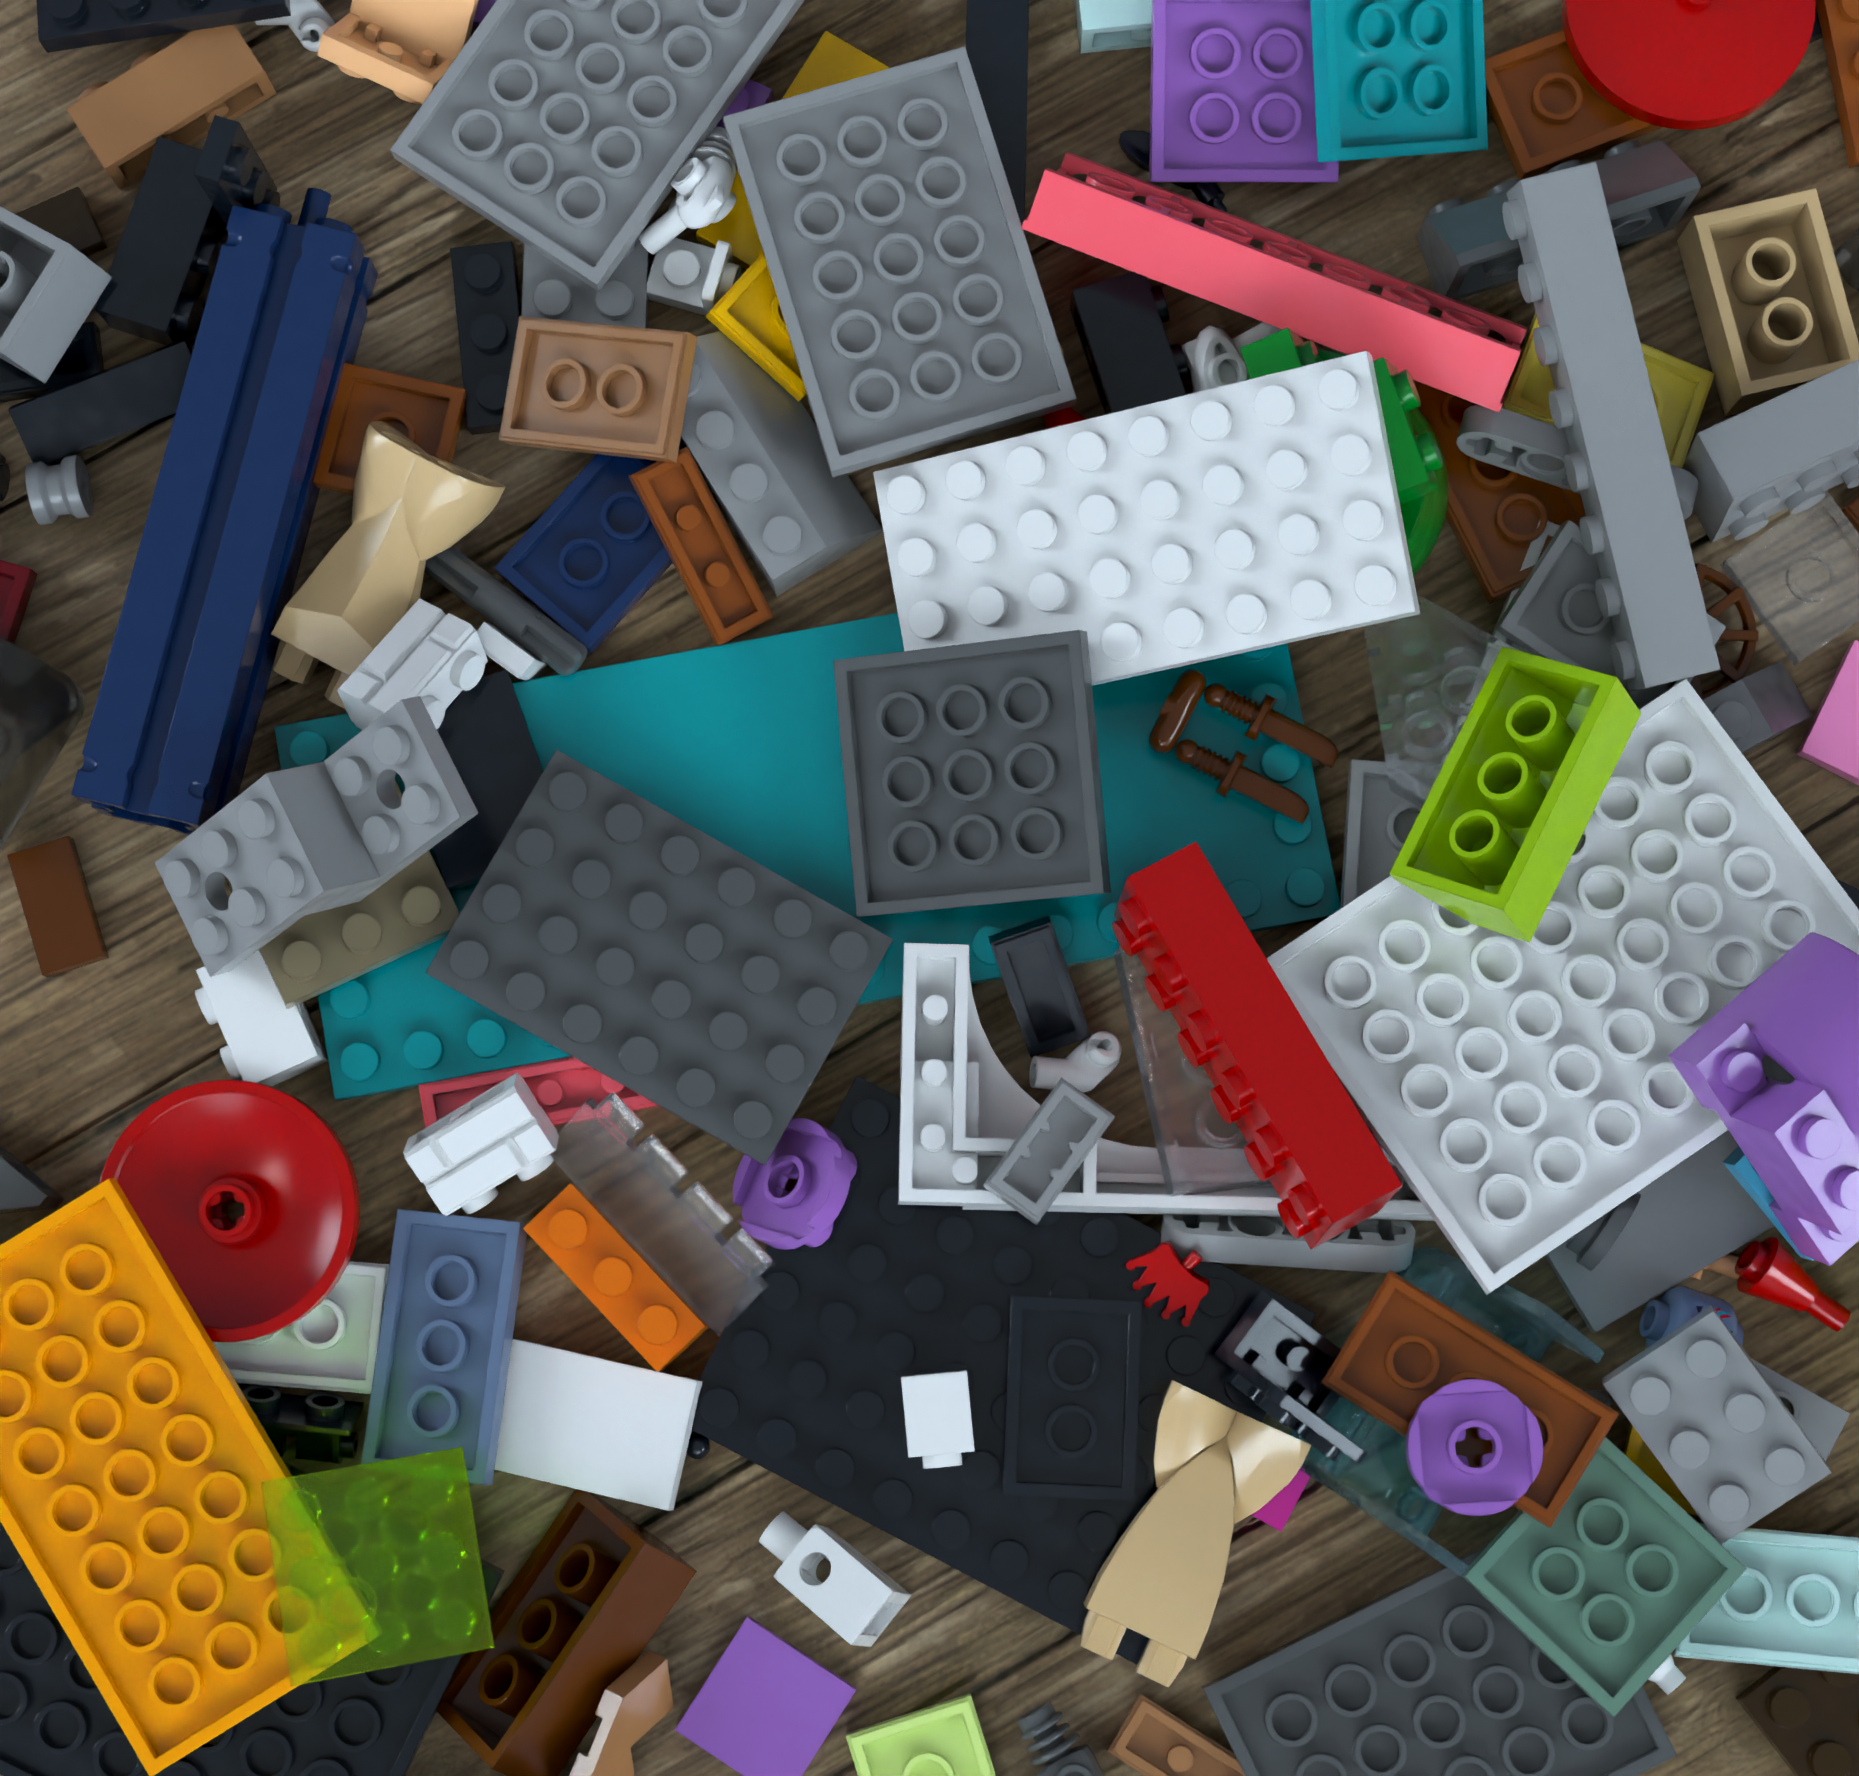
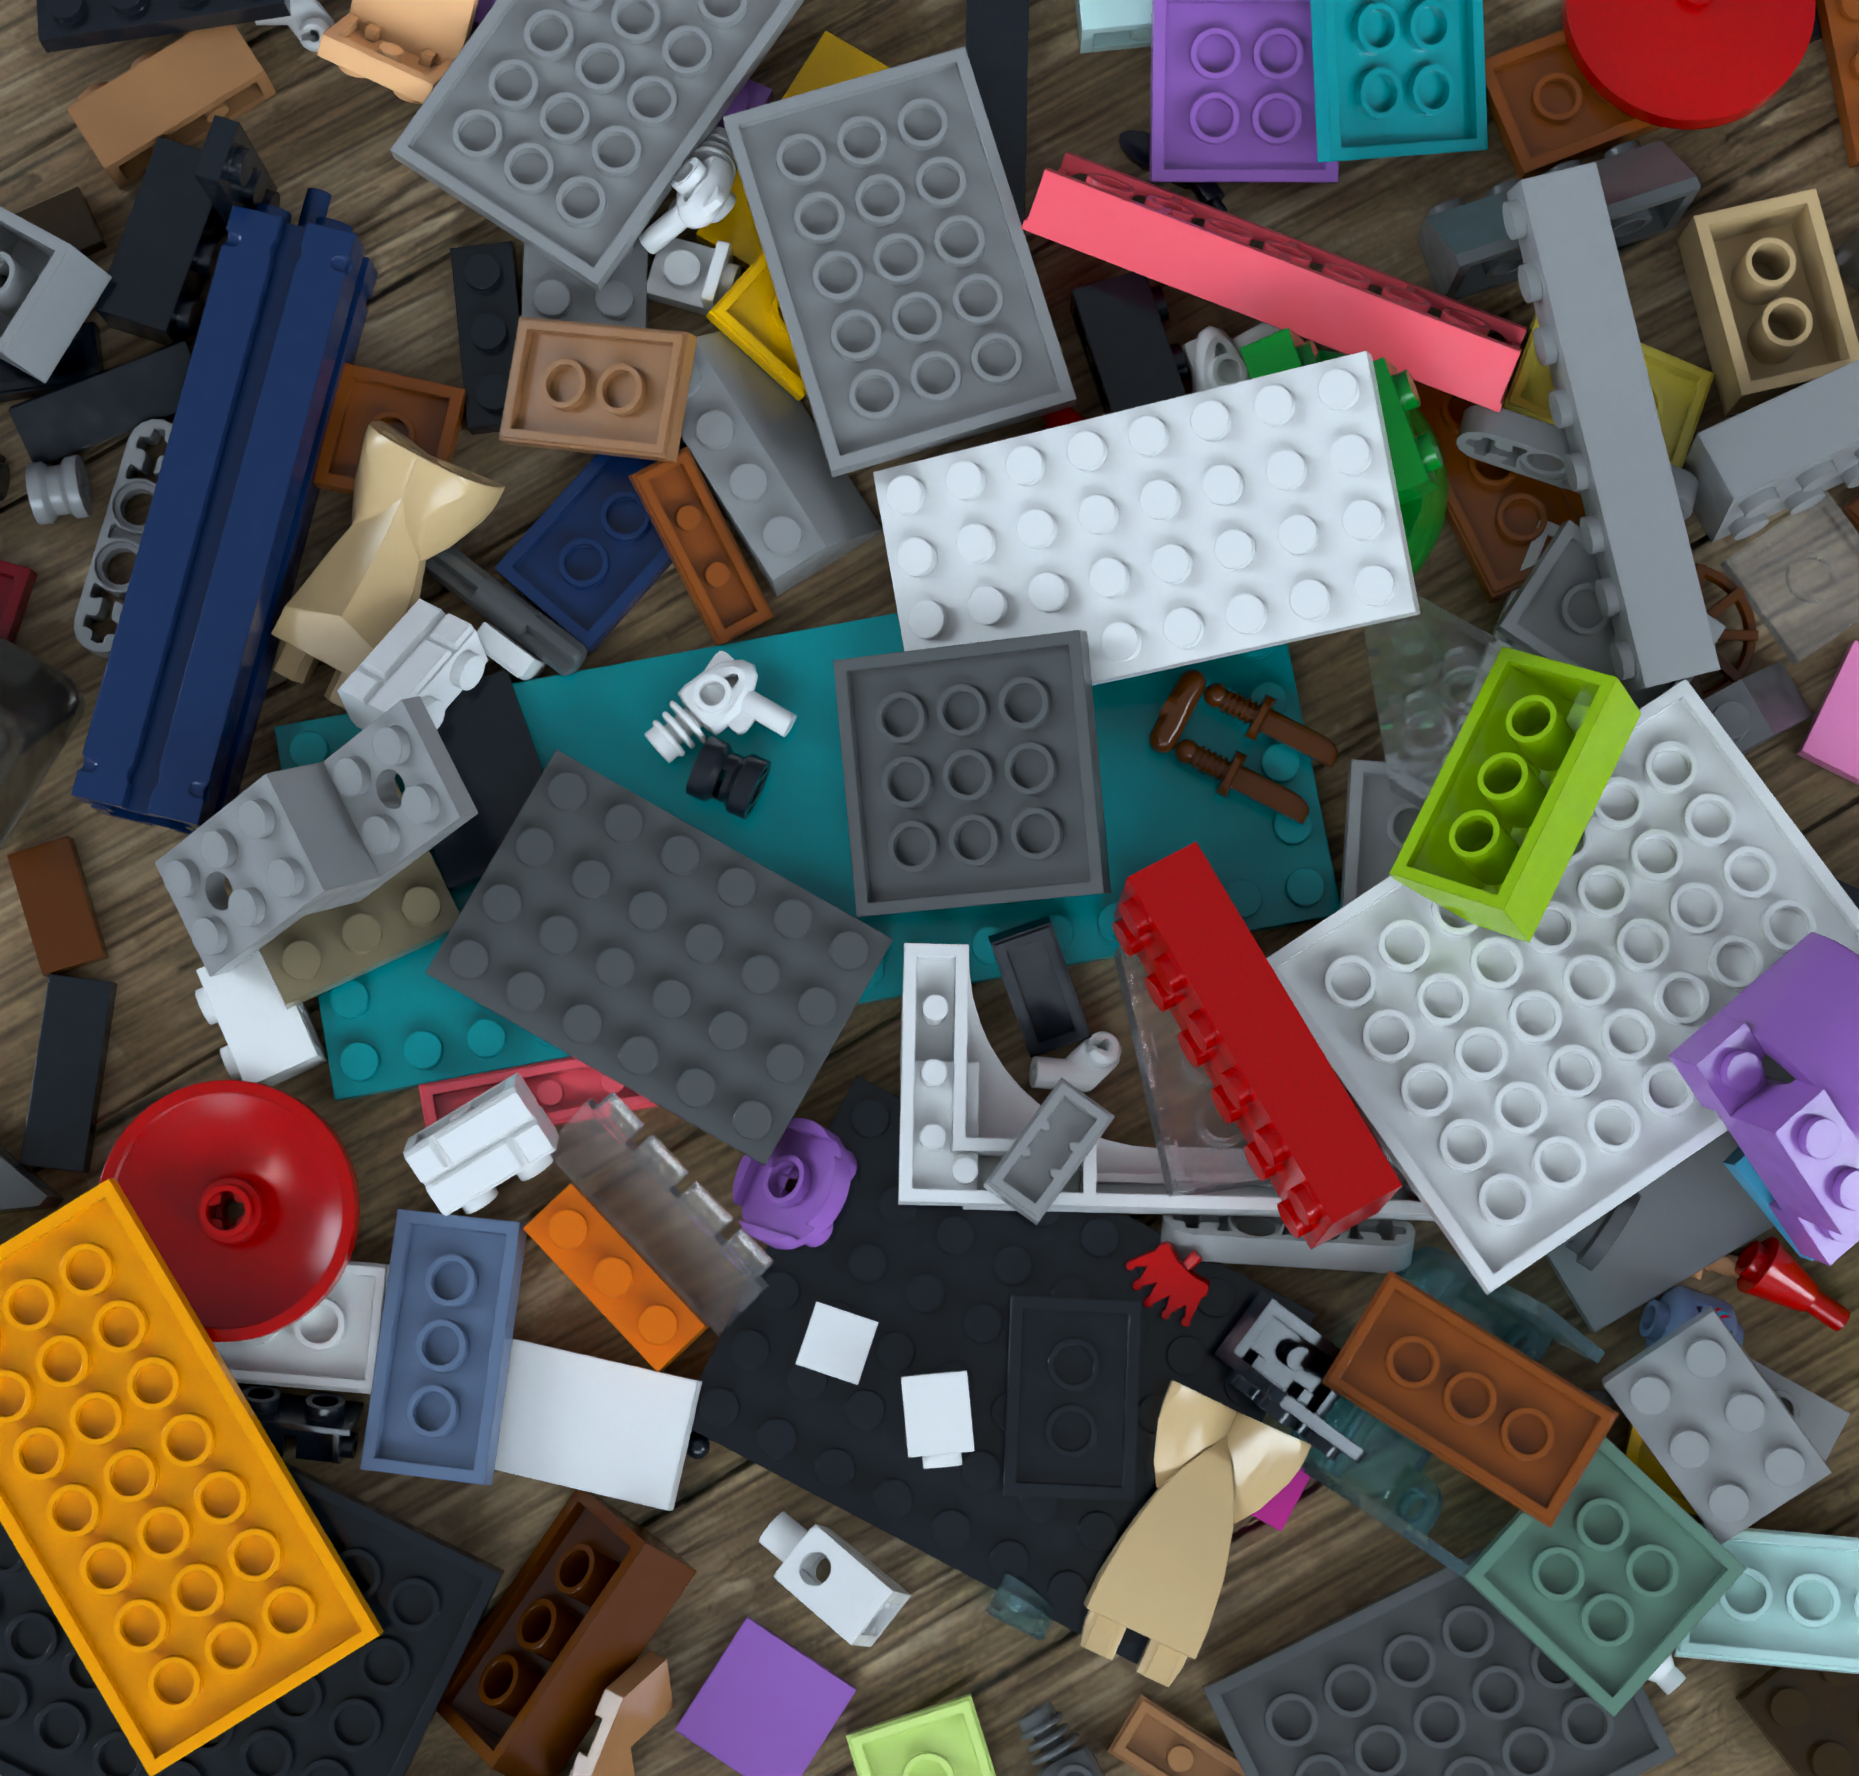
clear neon green plate [261,1447,494,1687] -> none
medium lavender plate [1405,1379,1543,1516] -> none
none -> black tile [20,974,117,1173]
none -> light grey beam [73,419,173,658]
none -> white piece [644,651,797,763]
none -> black wheel [686,736,771,820]
none -> white tile [796,1301,879,1385]
none -> clear light blue tile [986,1573,1053,1641]

